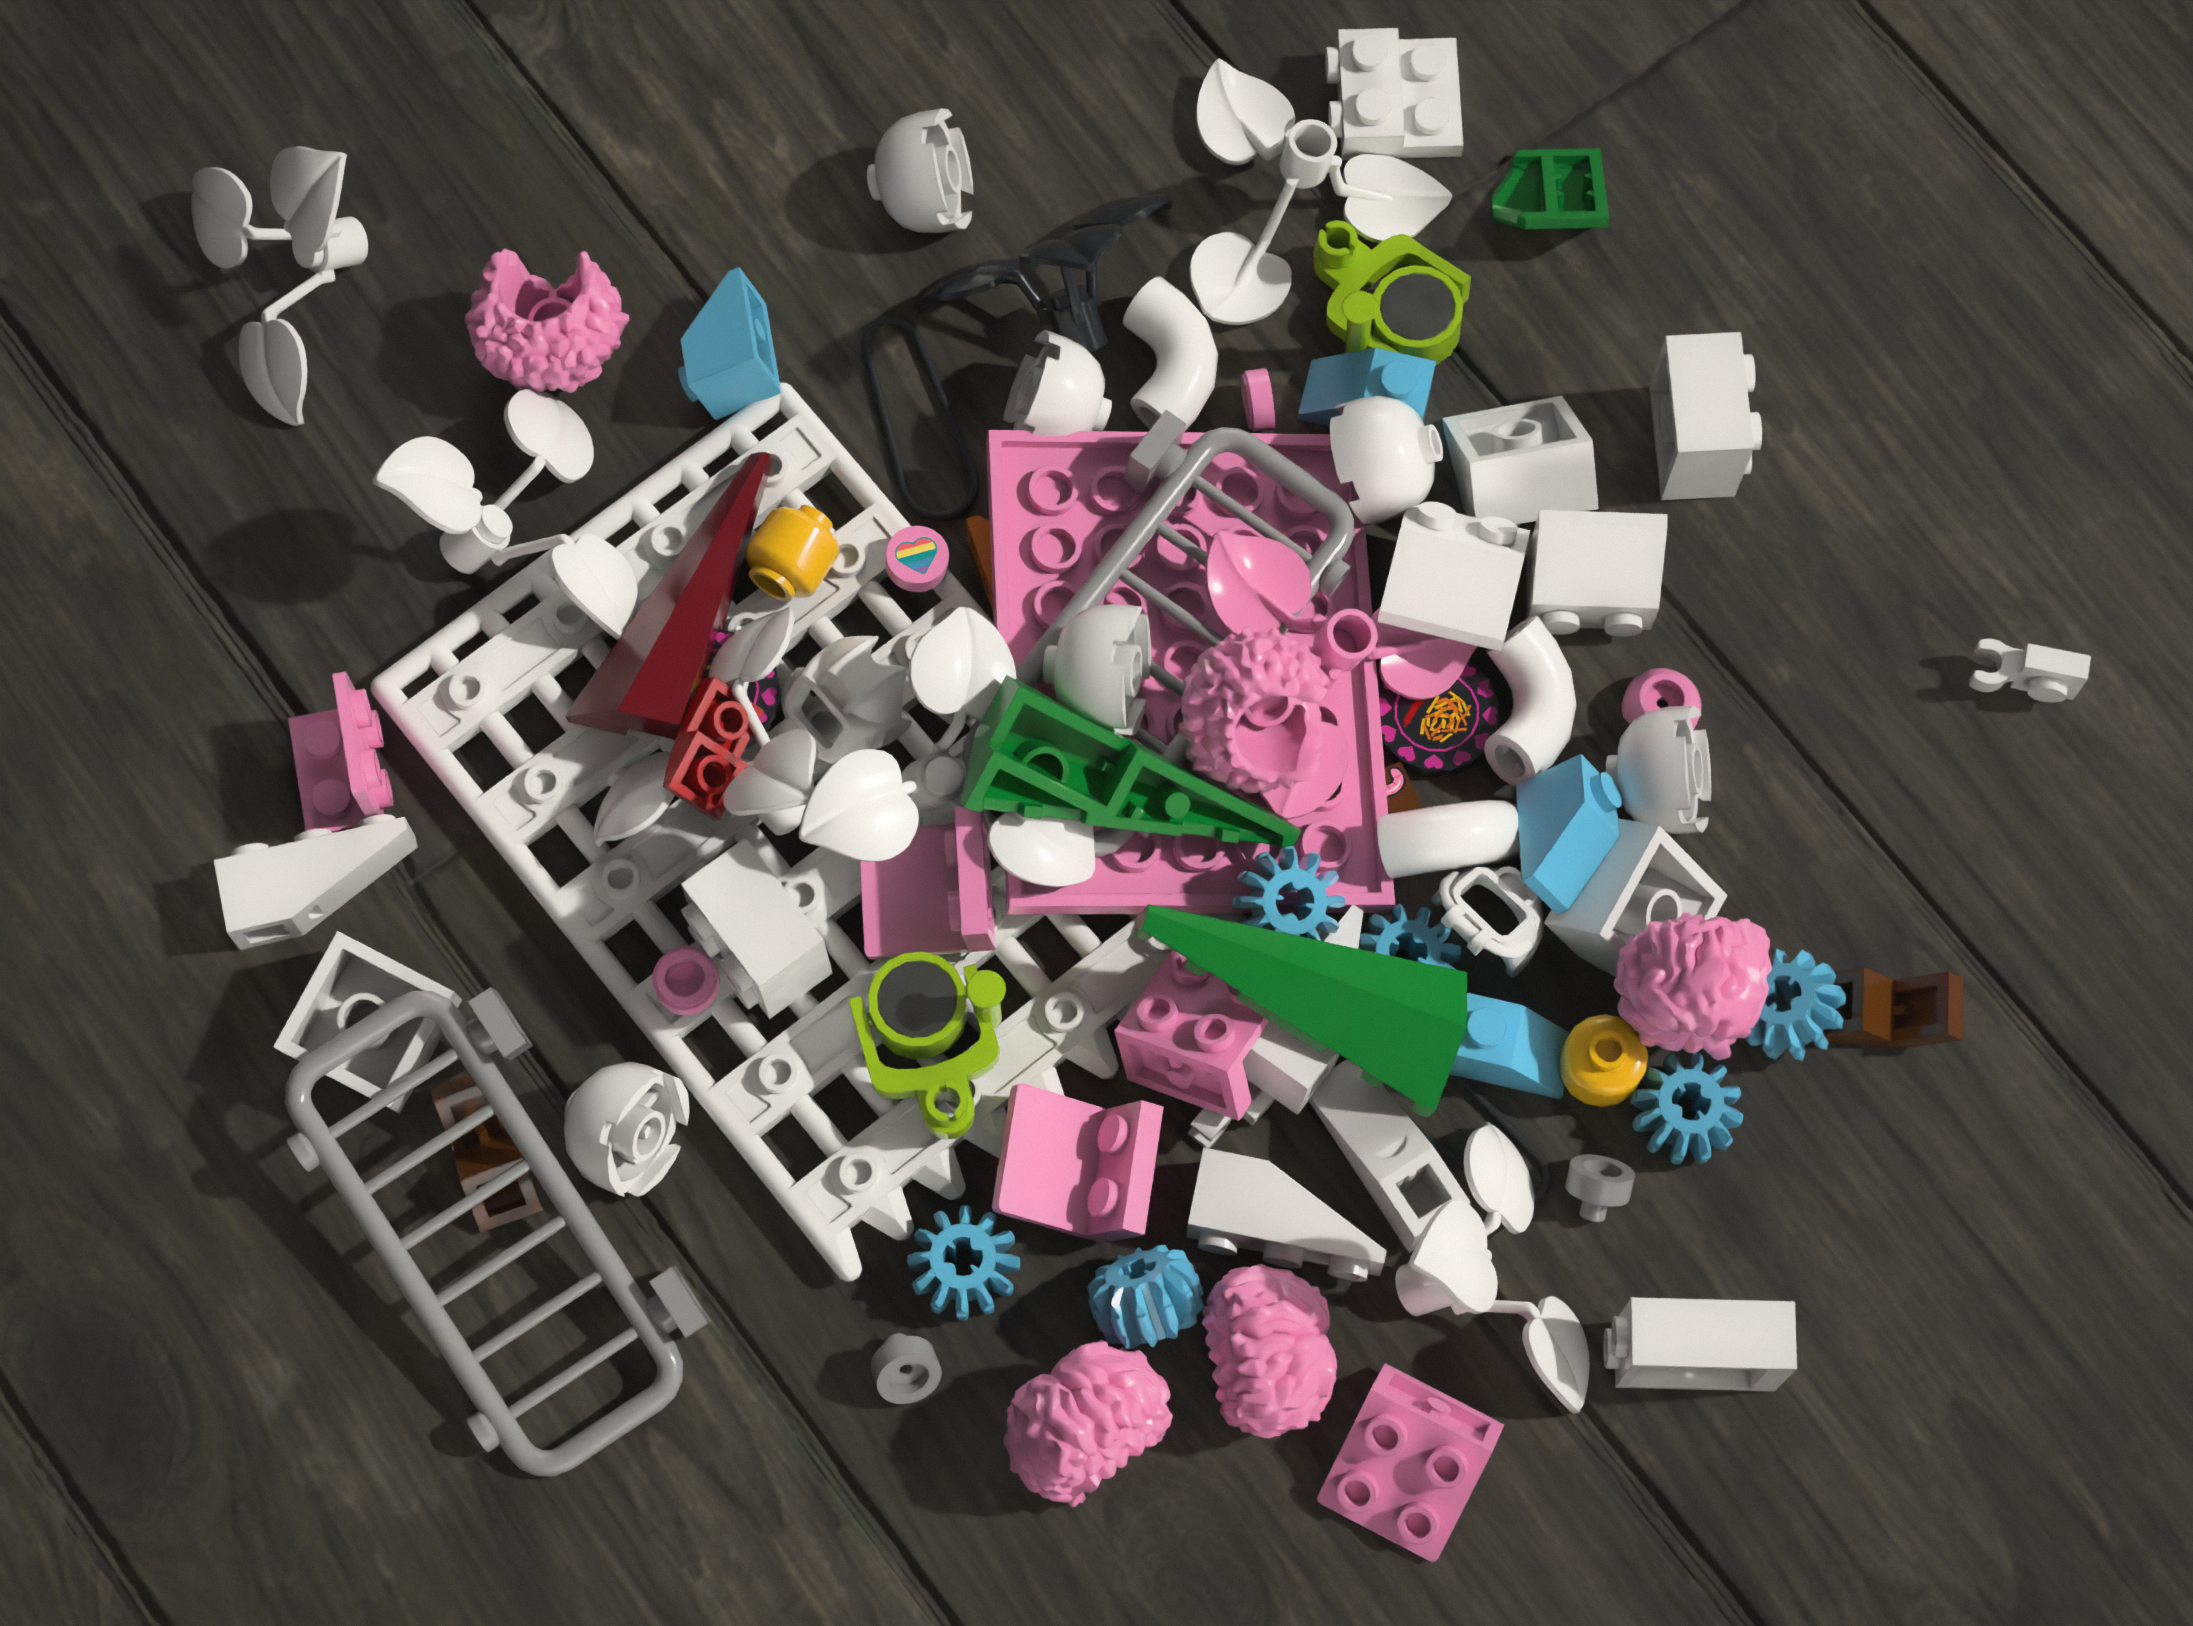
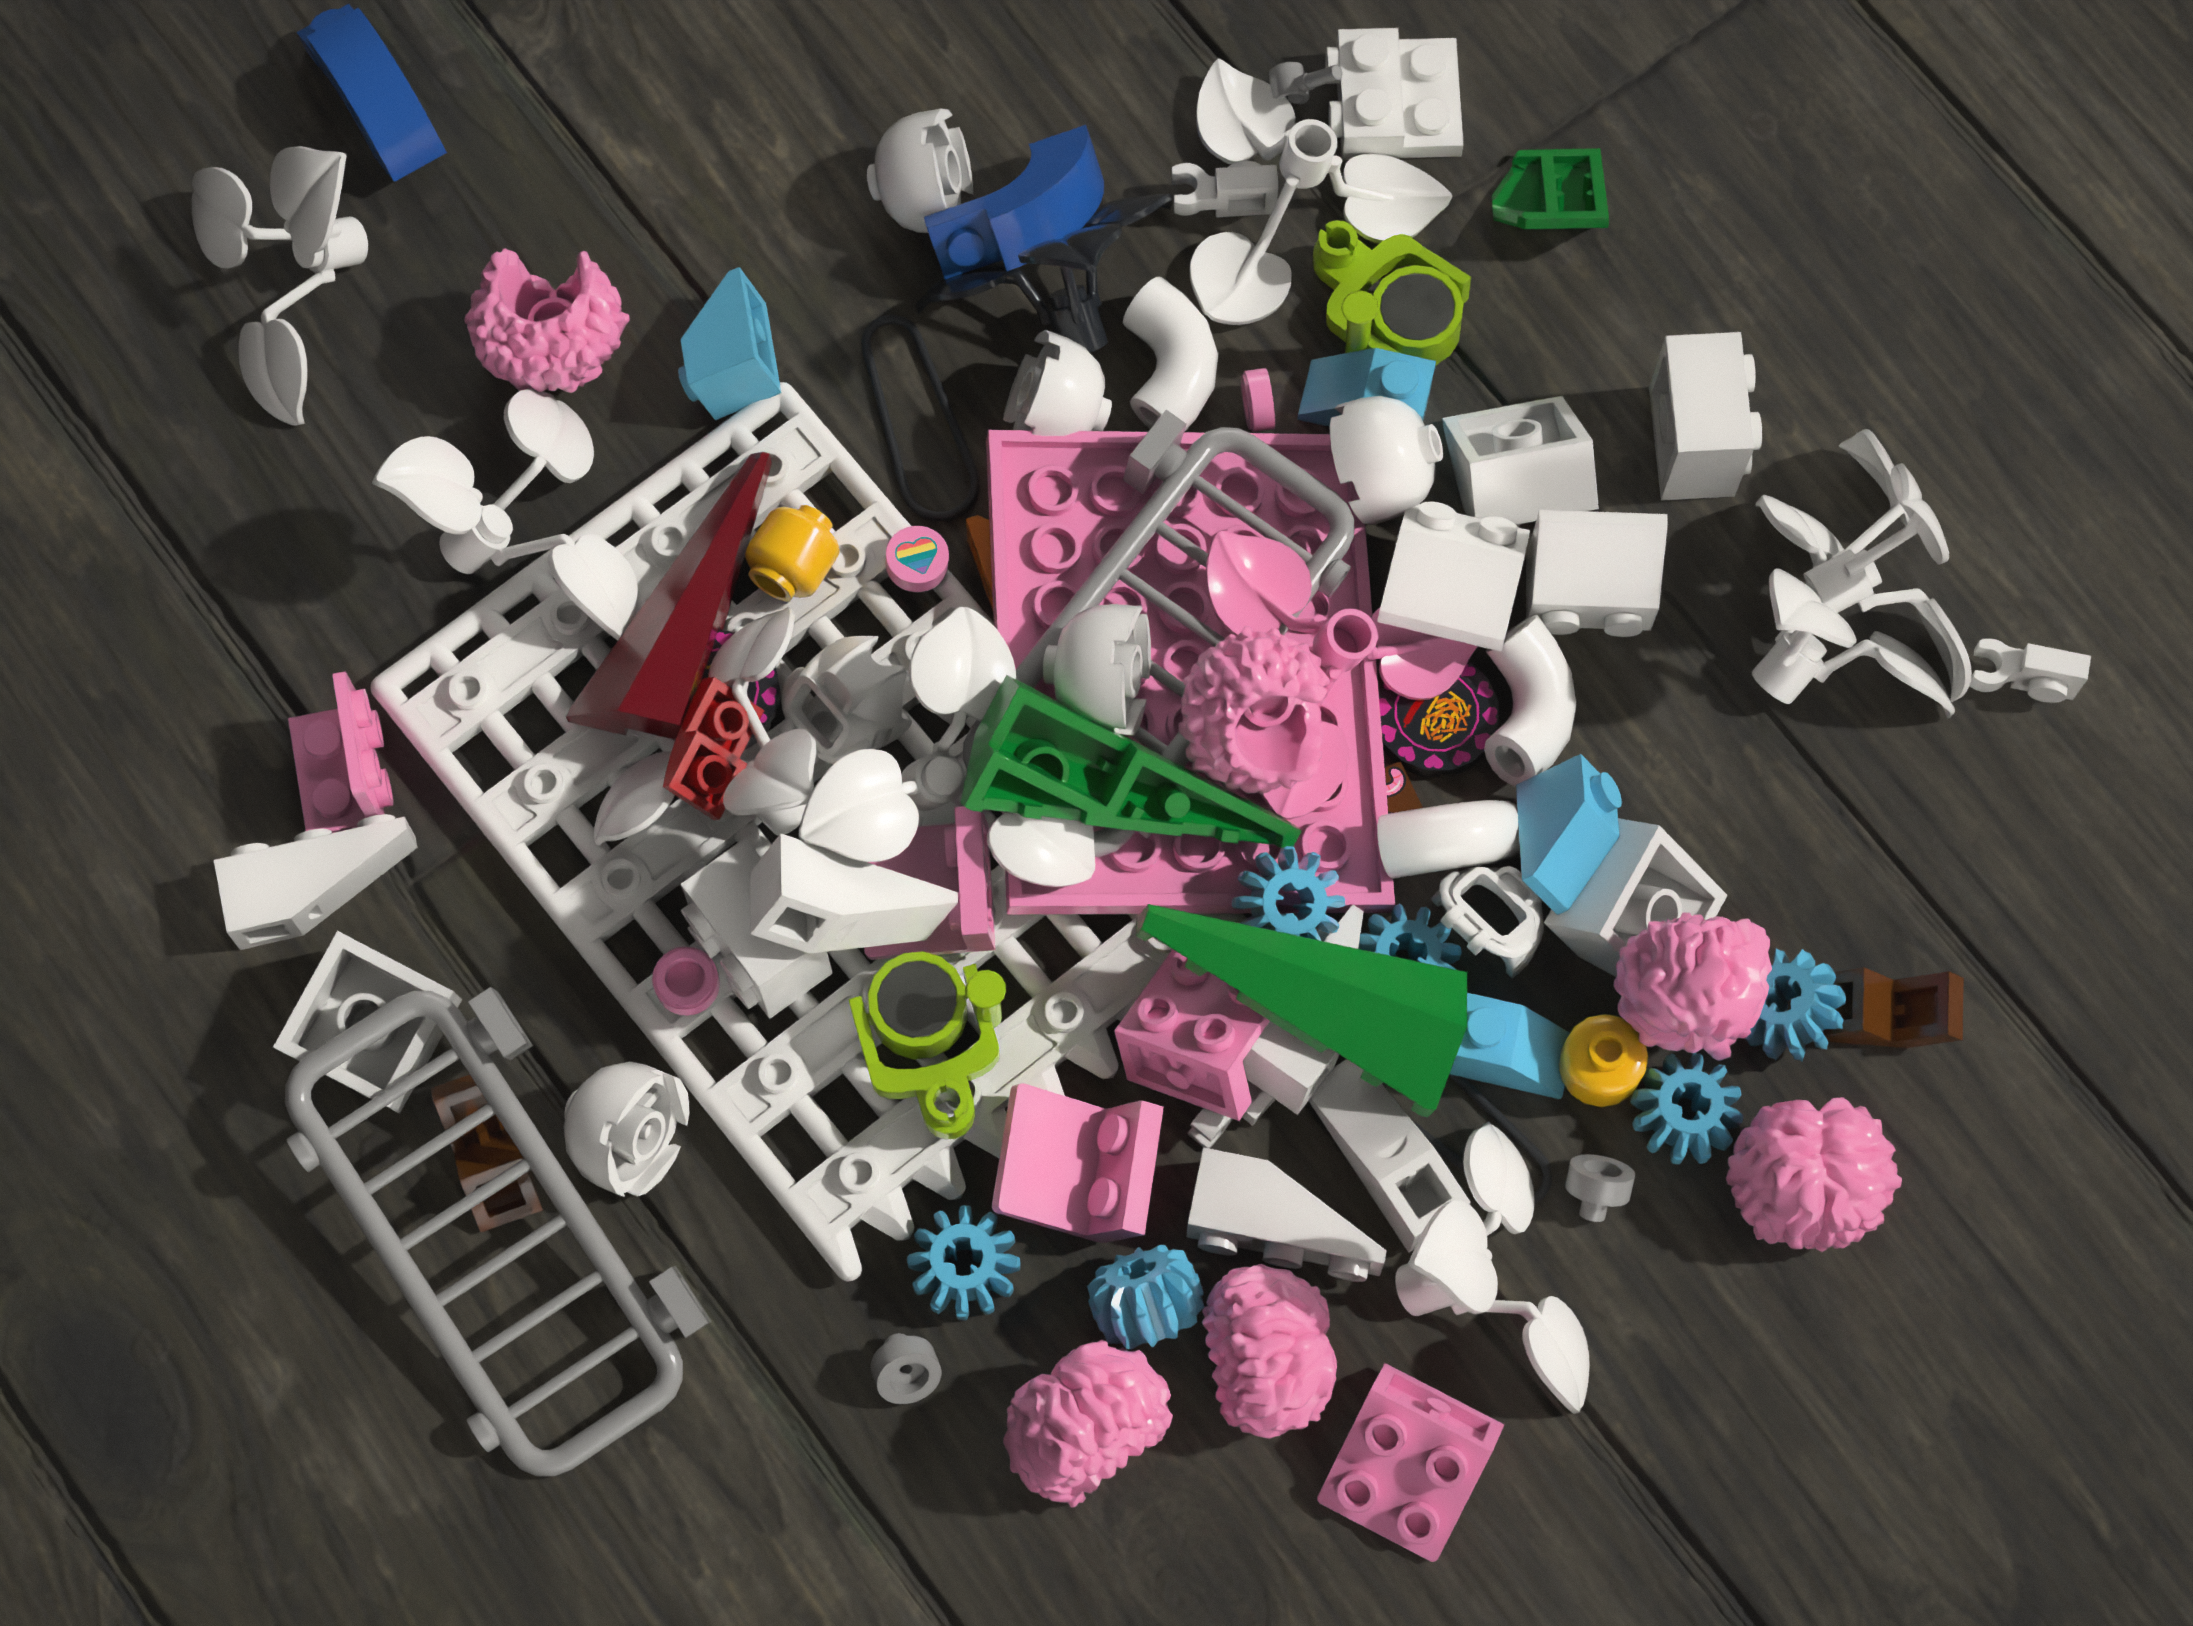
white window [1603,1297,1797,1391] -> none
white cylinder [1606,705,1711,834] -> none
bright pink plate [1621,668,1702,730] -> none
none -> blue arch [297,4,447,182]
none -> white slope [750,833,958,954]
none -> blue arch [924,125,1104,280]
none -> white plate [1171,161,1278,218]
none -> light grey hand [1269,62,1343,105]
none -> bright pink hair [1726,1097,1902,1252]
none -> white plant [1752,495,1955,719]
none -> white plant [1804,429,1972,702]

